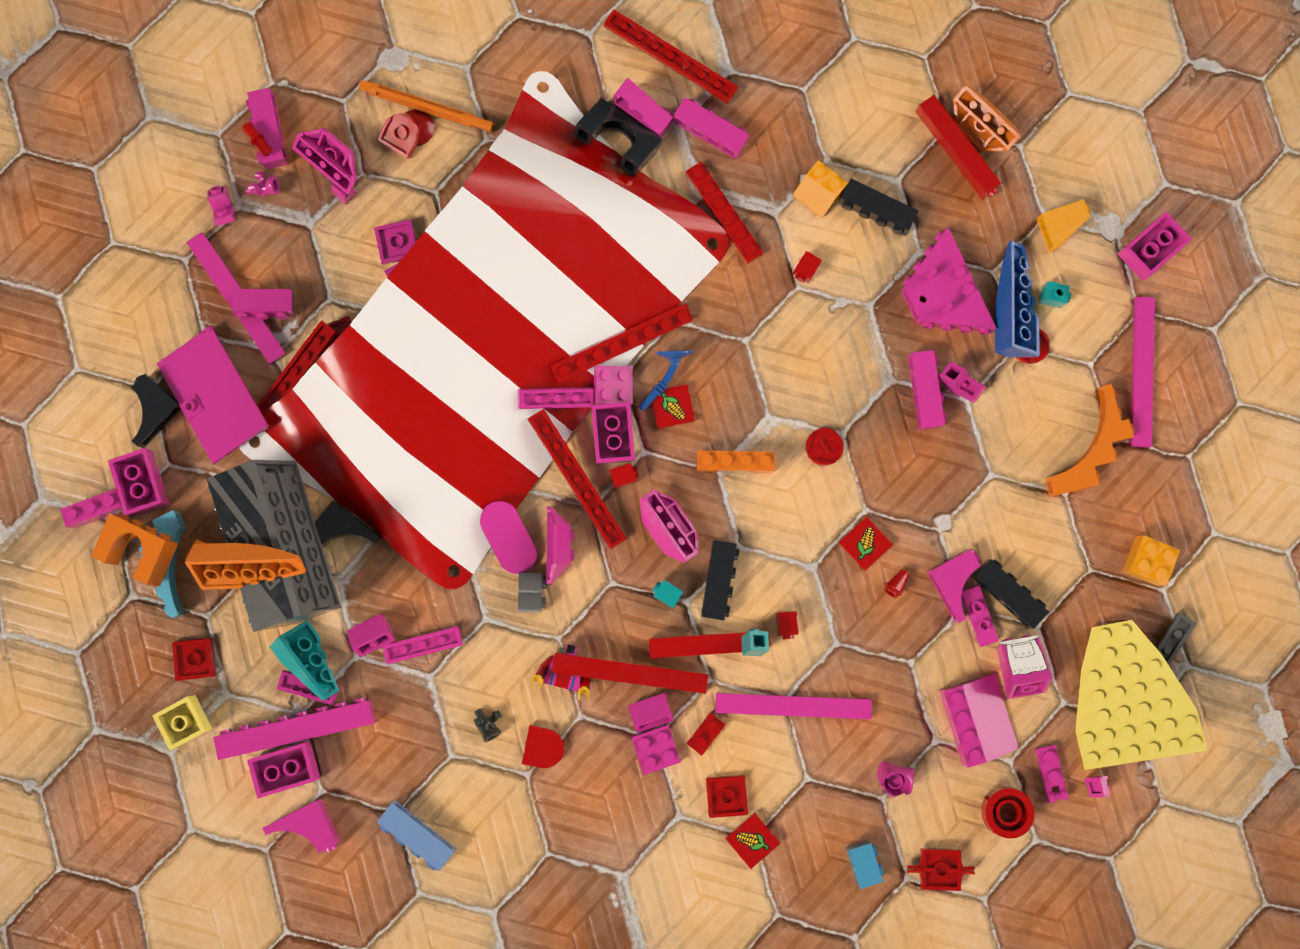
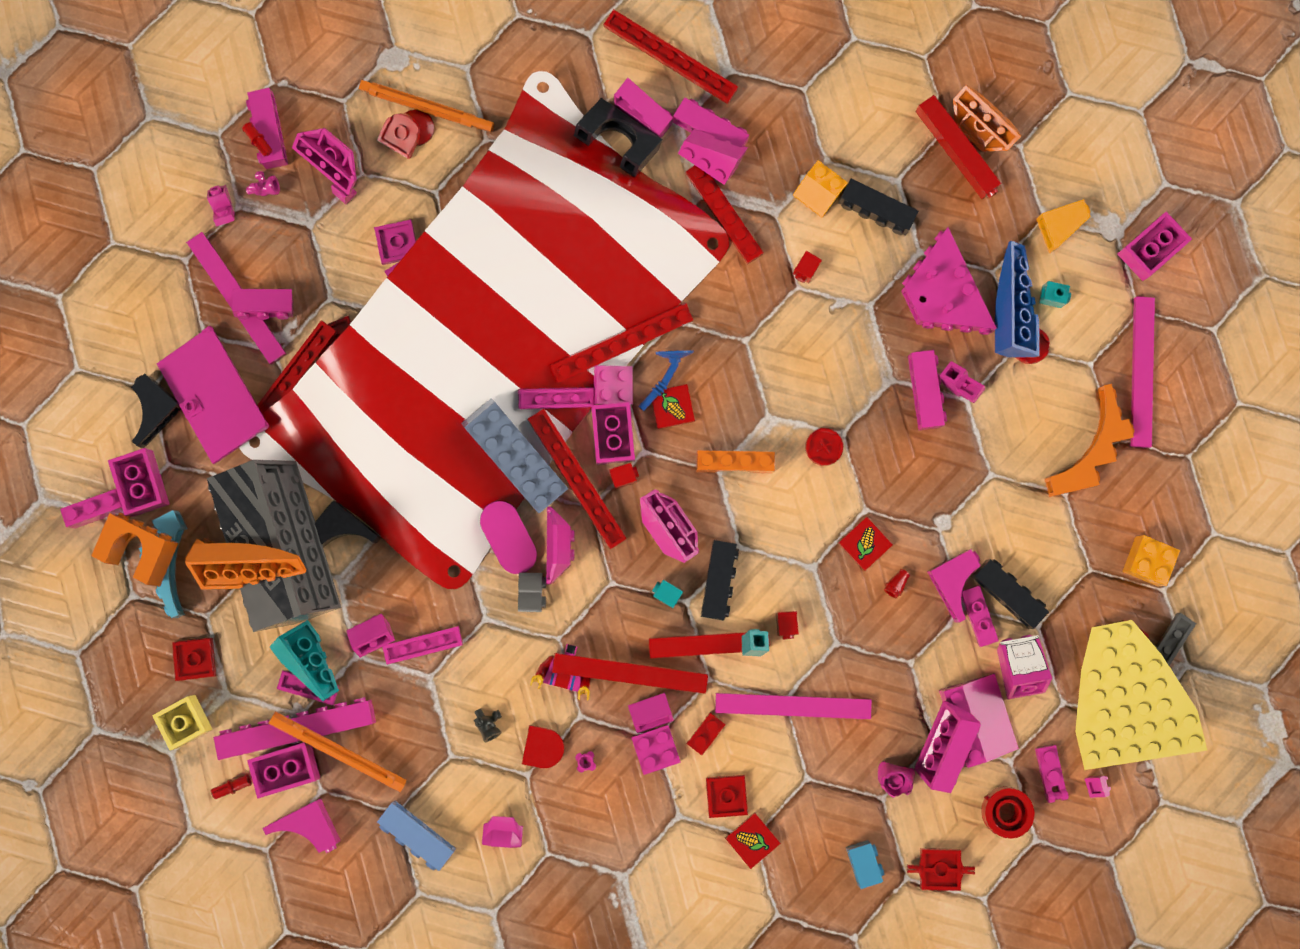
none -> red axle [211,774,252,799]
none -> orange piece [268,711,407,792]
none -> sand blue brick [461,398,568,513]
none -> dark pink slope [482,816,523,848]
none -> dark pink plate [575,751,596,773]
none -> dark pink wedge [678,129,748,185]
none -> dark pink slope [914,701,981,793]

